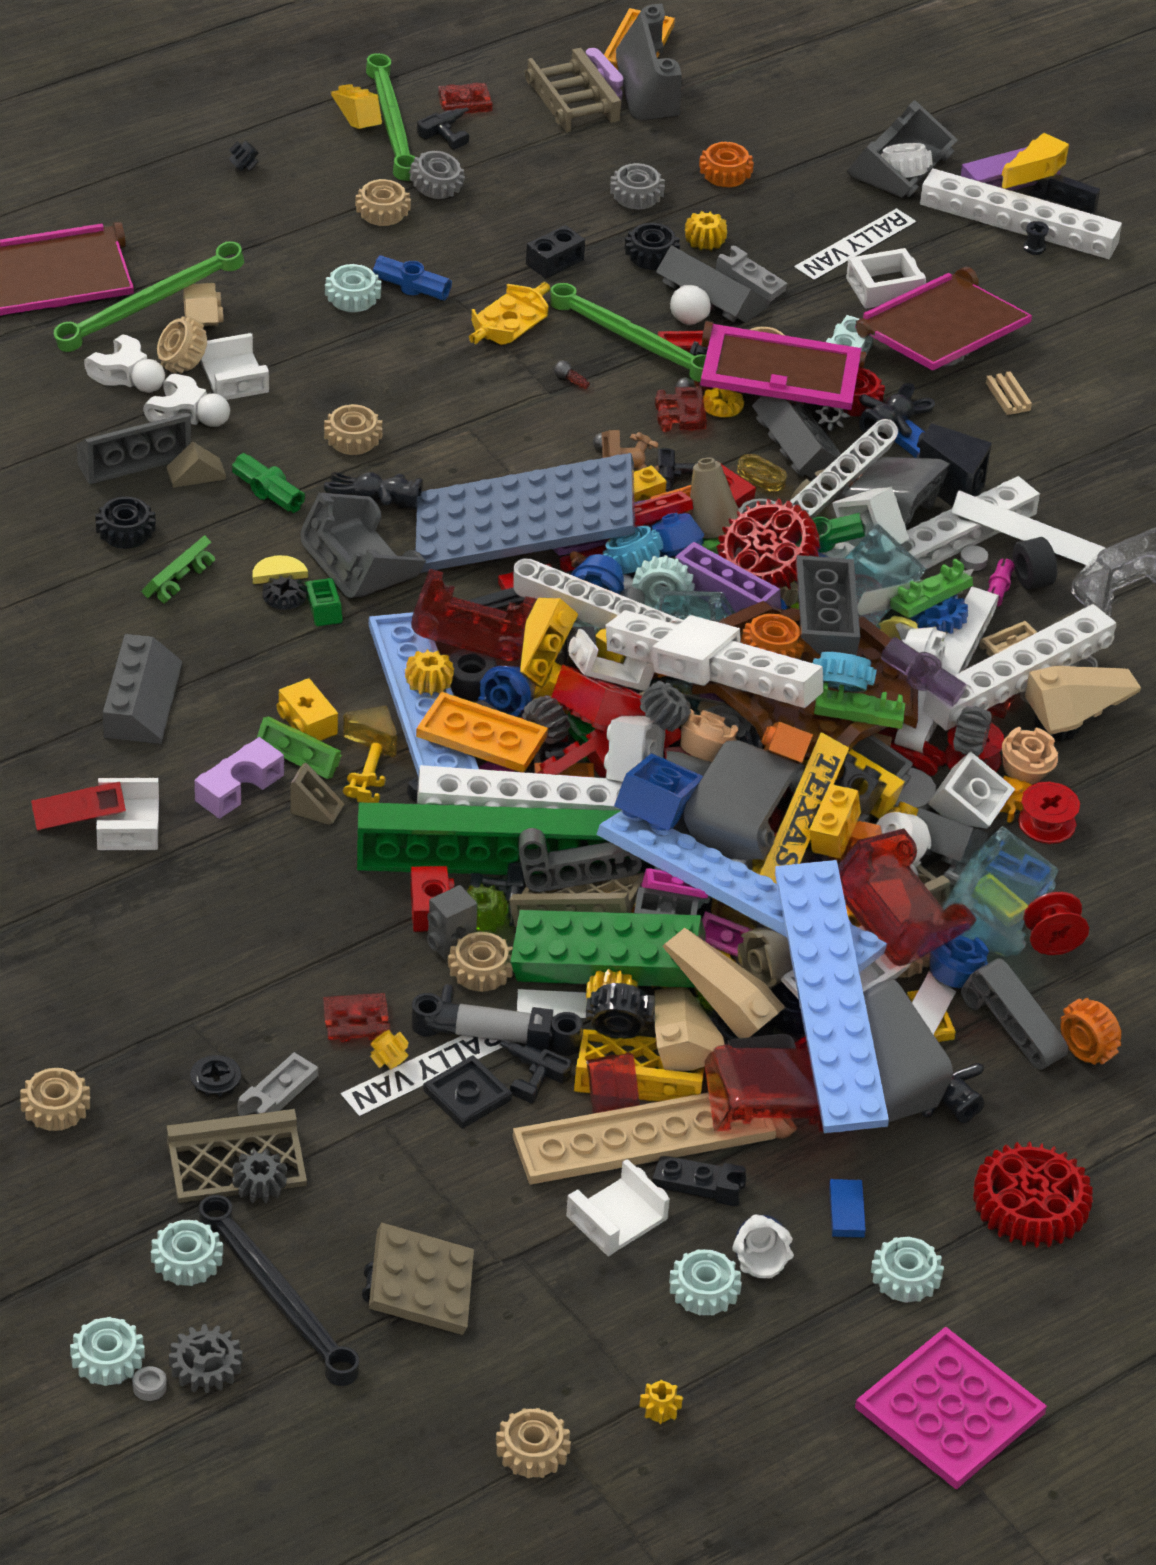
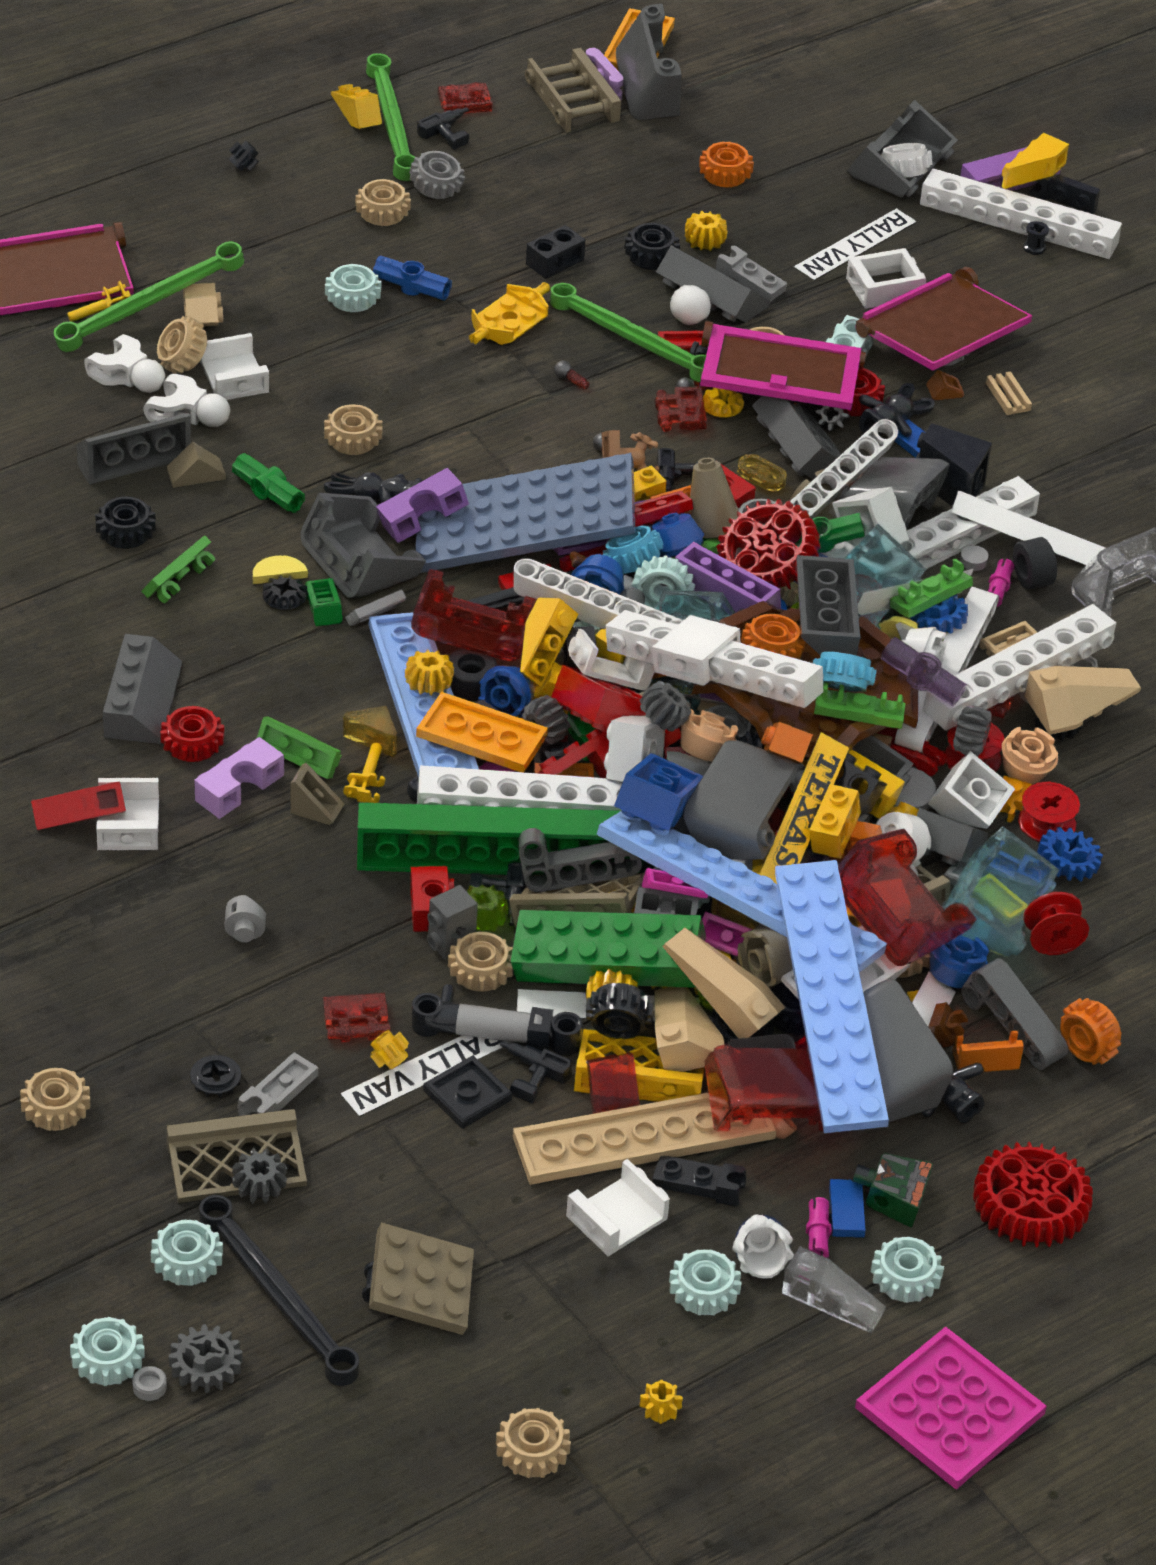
yellow brick [276,678,338,741] -> none
light grey gear [610,163,665,210] -> none
none -> yellow piece [67,281,131,322]
none -> red gear [160,706,224,762]
none -> light grey piece [224,895,266,942]
none -> light grey tile [345,589,406,626]
none -> medium lavender arch [376,468,469,543]
none -> clear slope [782,1246,886,1333]
none -> dark pink pin [806,1197,832,1261]
none -> torso [852,1153,933,1228]
none -> dark orange slope [927,370,965,400]
none -> reddish brown tile [928,1002,968,1048]
none -> orange hinge [952,1031,1024,1072]
none -> blue gear [1037,827,1103,881]

